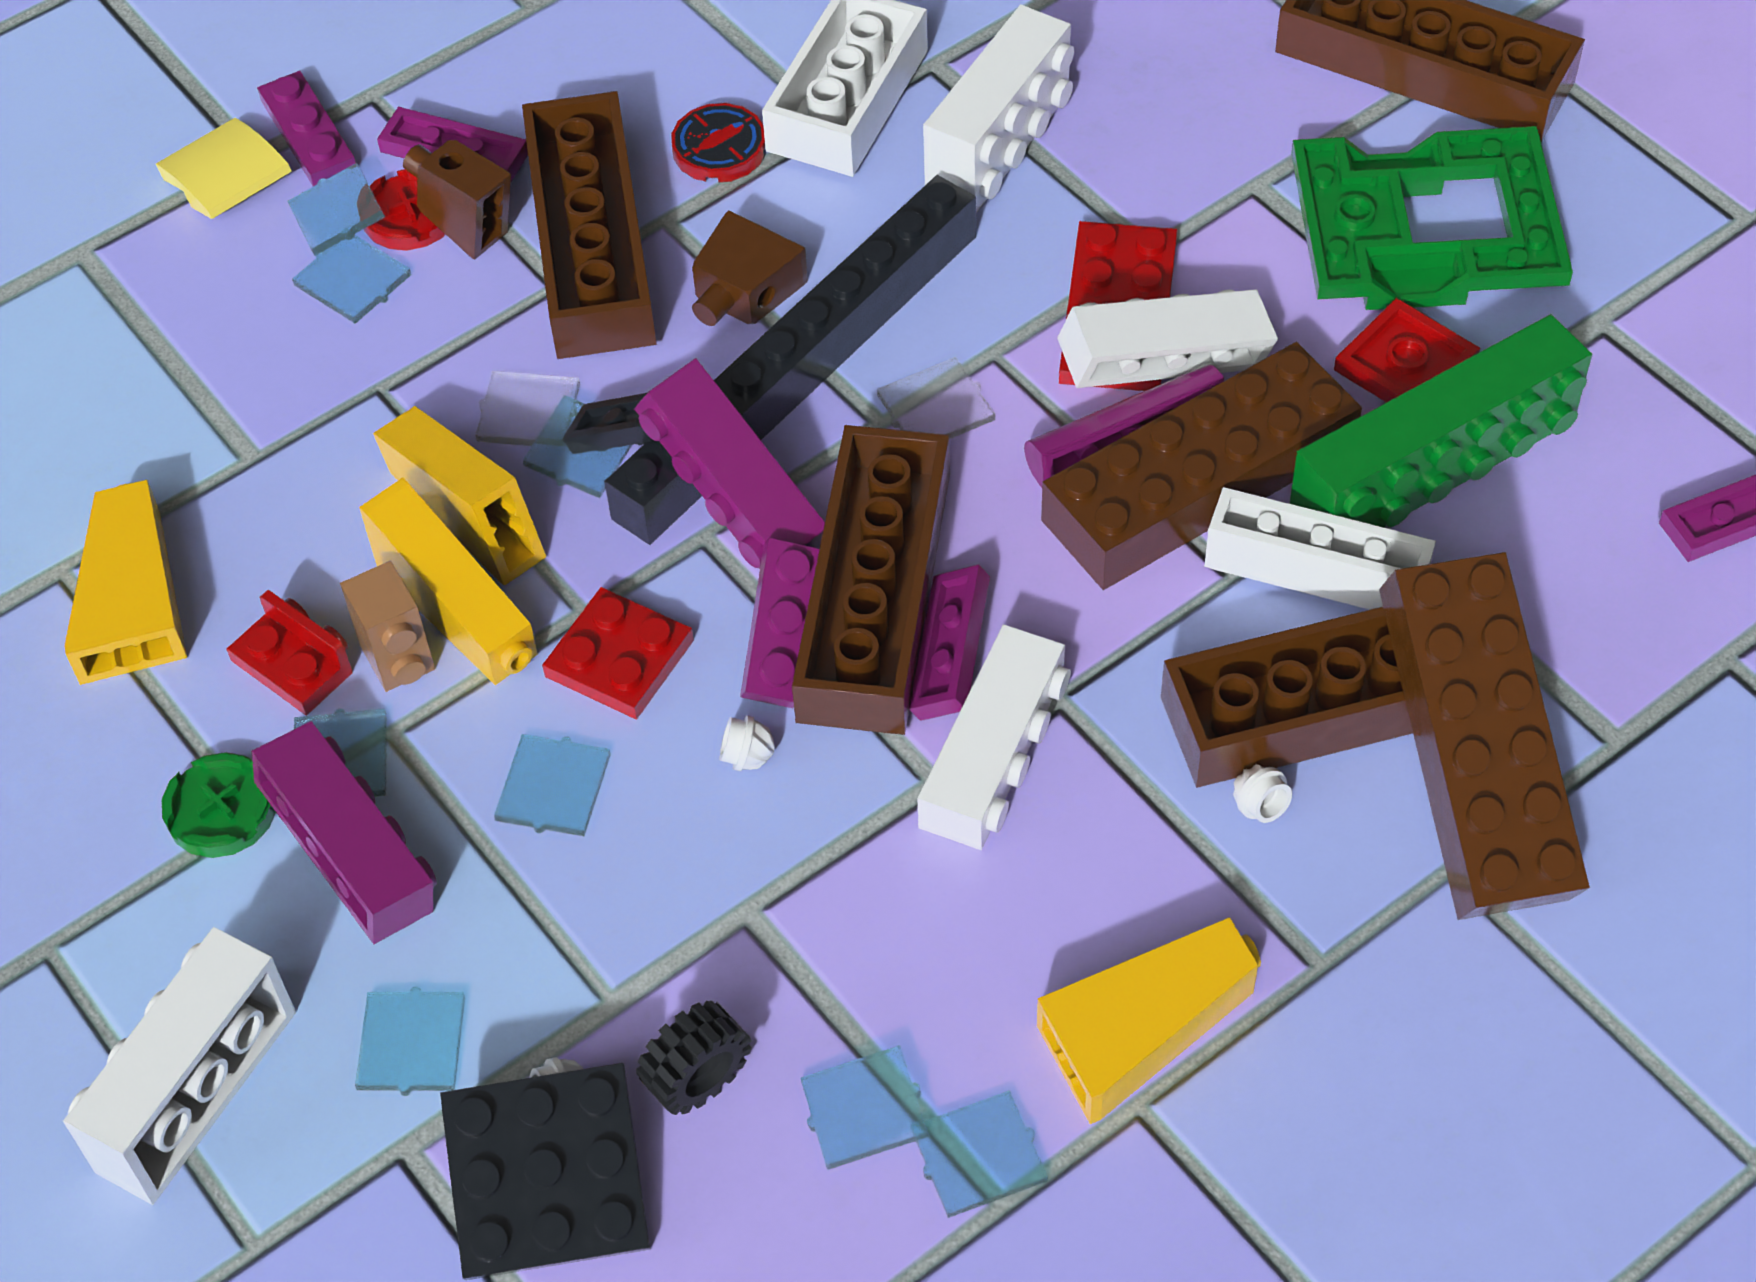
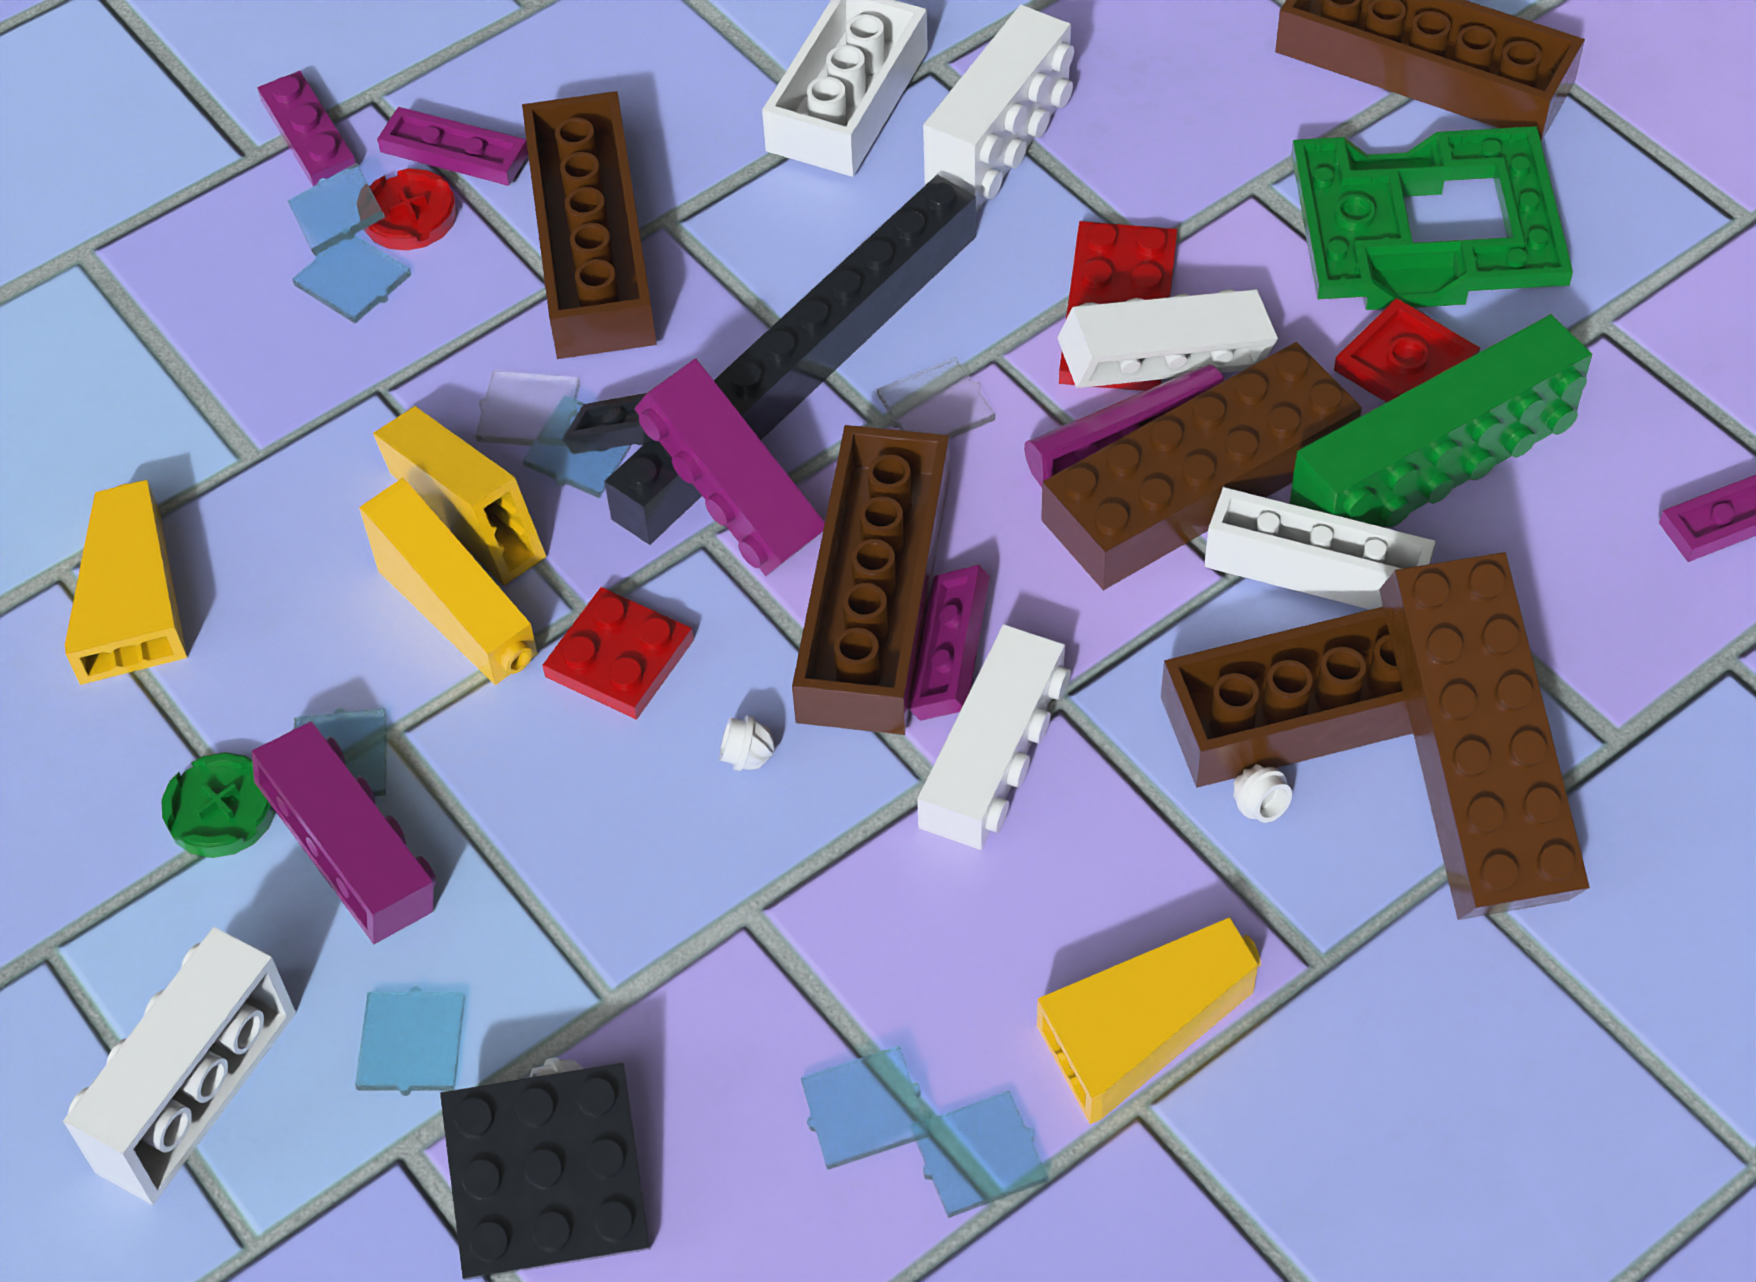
light yellow slope [156,118,292,219] -> none
red bracket [226,590,353,716] -> none
medium nougat brick [340,560,435,692] -> none
reddish brown torso [403,140,511,260] -> none
clear light blue piece [494,734,611,836] -> none
black tyre [636,1001,752,1115] -> none
tile [671,103,765,183] -> none
reddish brown torso [692,210,808,326] -> none
magenta plate [740,537,819,709] -> none

